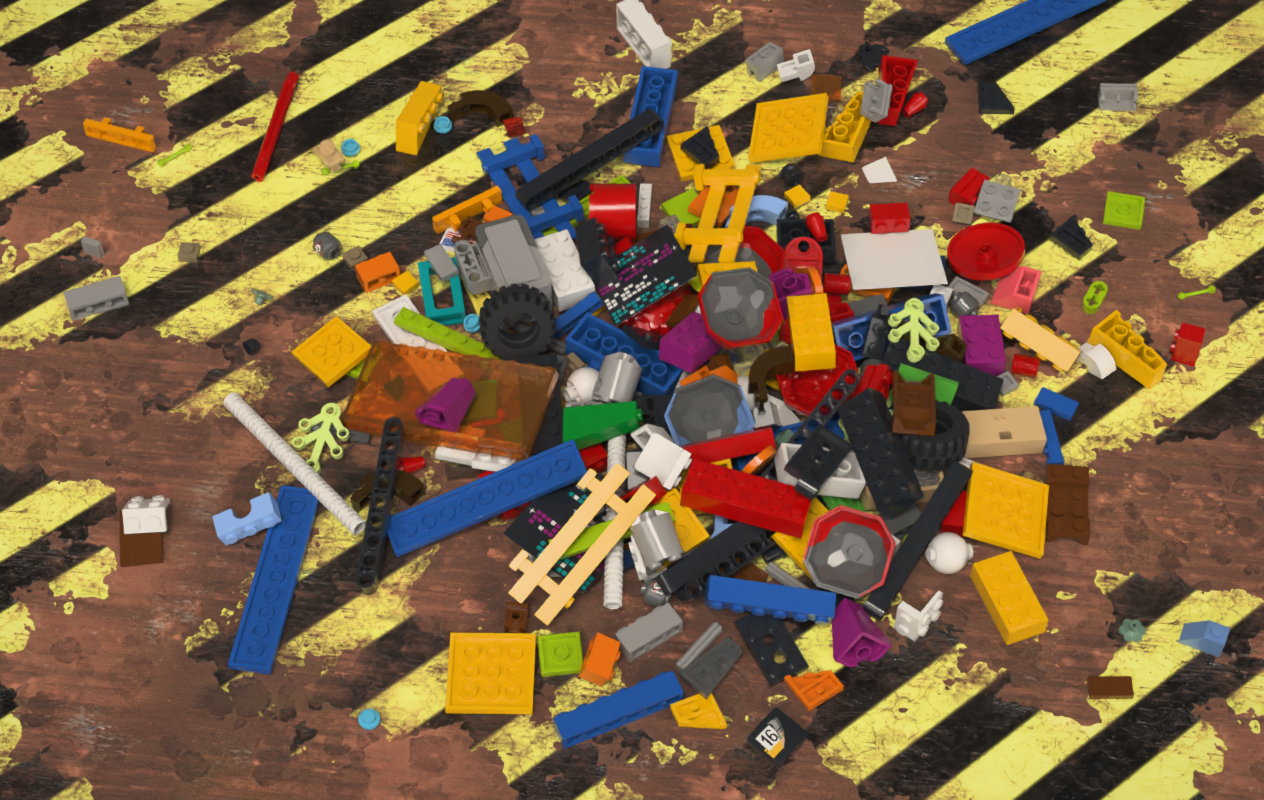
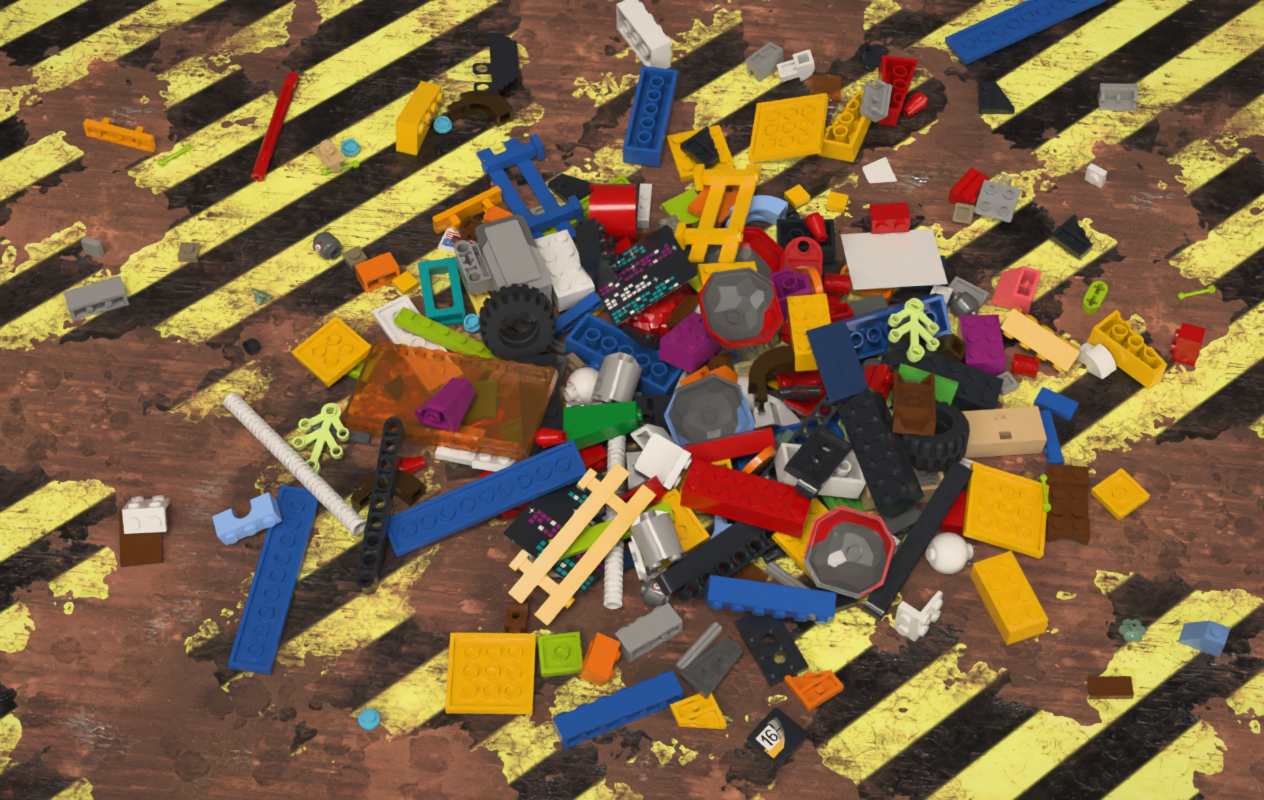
light grey tile [424,244,459,282] -> none
clear red tile [503,117,525,138] -> none
black beam [515,109,664,210] -> none
black wheel [780,163,803,187] -> none
magenta slope [832,598,892,668] -> none
black hinge [861,304,890,360] -> none
red dish [947,222,1025,280] -> none
lime tile [1103,191,1145,230] -> none
none -> black piece [471,33,520,94]
none -> red cone [535,427,567,448]
none -> black pin [779,384,821,400]
none -> dark blue tile [806,320,868,405]
none -> lime hinge [1039,474,1051,512]
none -> white plate [1085,163,1107,188]
none -> yellow plate [1091,468,1150,521]

